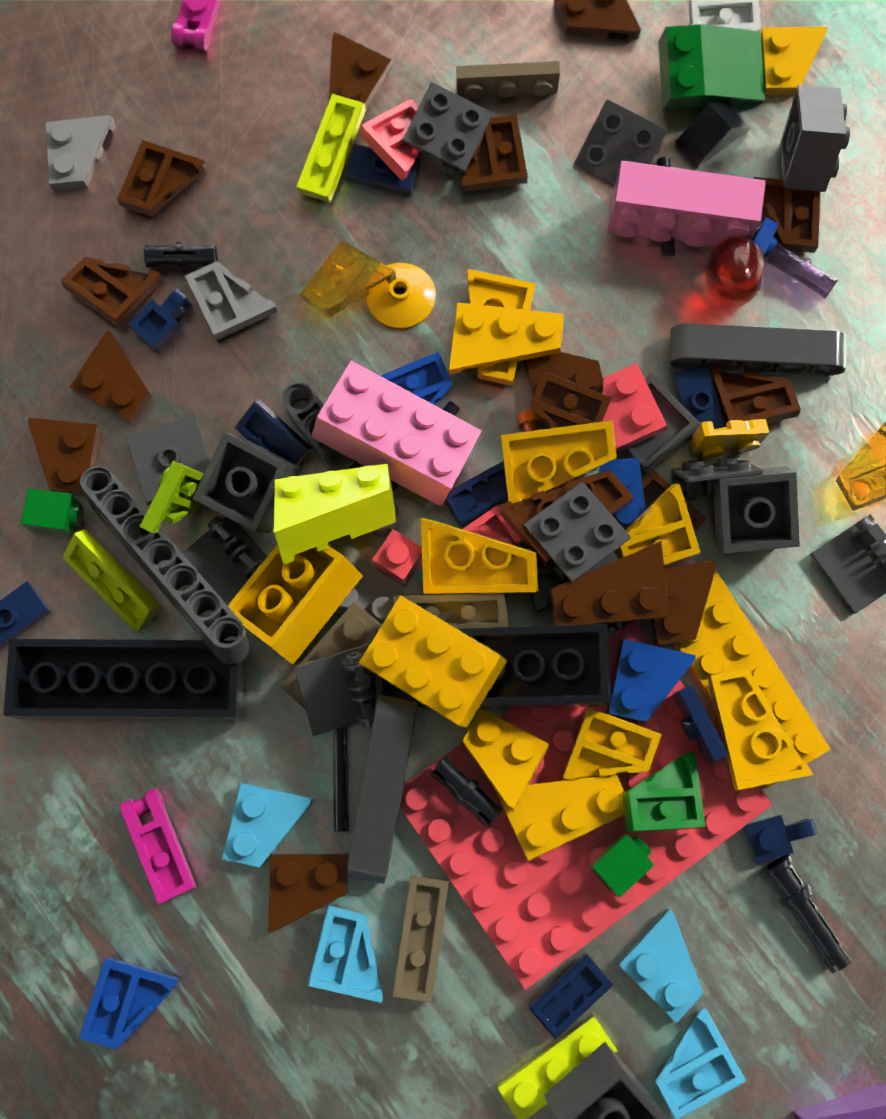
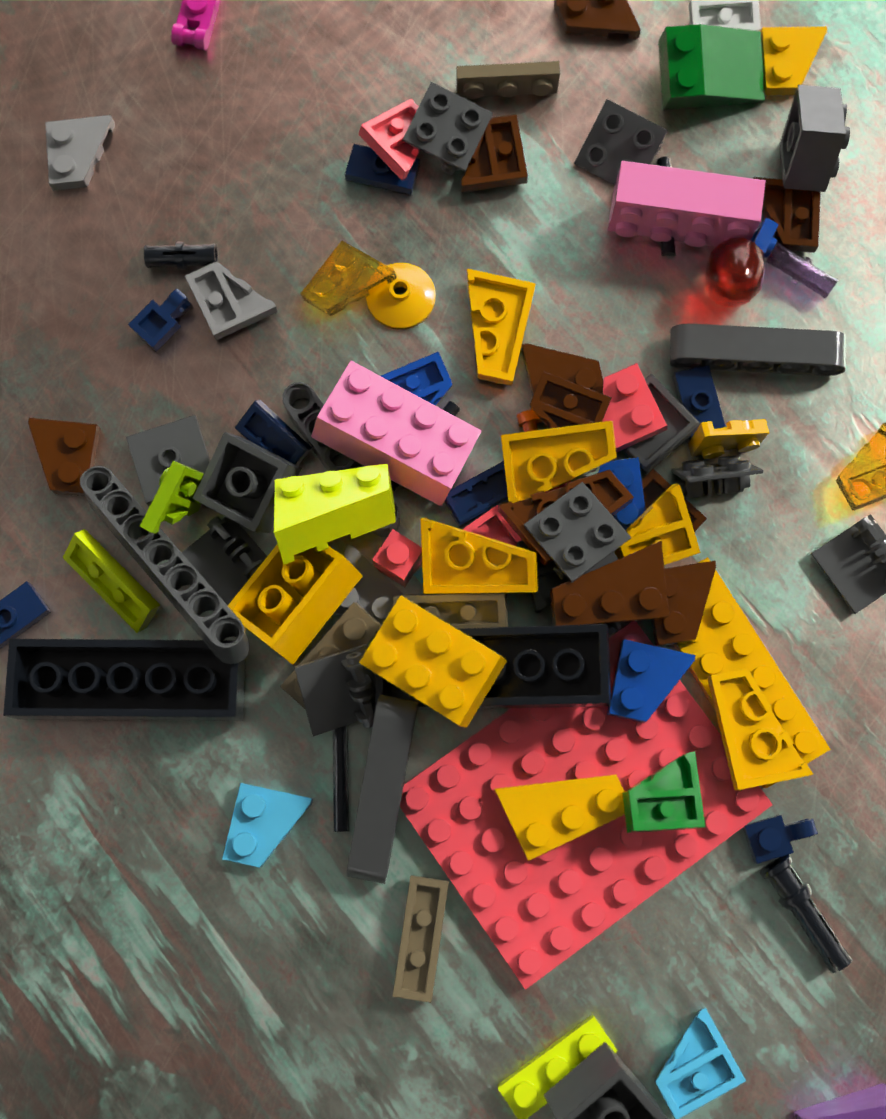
green brick [20,488,84,537] -> none
reddish brown wing [61,257,162,327] -> none
reddish brown wing [70,331,152,425] -> none
blue wing [79,957,180,1050] -> none
reddish brown wing [117,140,207,217] -> none
dark pink plate [120,788,197,904] -> none
reddish brown wing [268,854,348,931] -> none
neon yellow plate [296,94,366,203] -> none
medium azure wing [307,905,383,1003] -> none
reddish brown wing [329,32,392,109] -> none
black pin [430,756,503,828] -> none
yellow wing [449,302,564,375] -> none
yellow wing [462,708,549,812] -> none
dark blue plate [528,953,613,1040] -> none
yellow wing [563,707,662,780] -> none
green brick [588,834,654,898] -> none
medium azure wing [617,909,703,1023] -> none
dark blue plate [672,685,727,764] -> none
black slope [675,103,750,169] -> none
reddish brown wing [710,366,801,424] -> none
dark grey brick [712,466,800,554] -> none

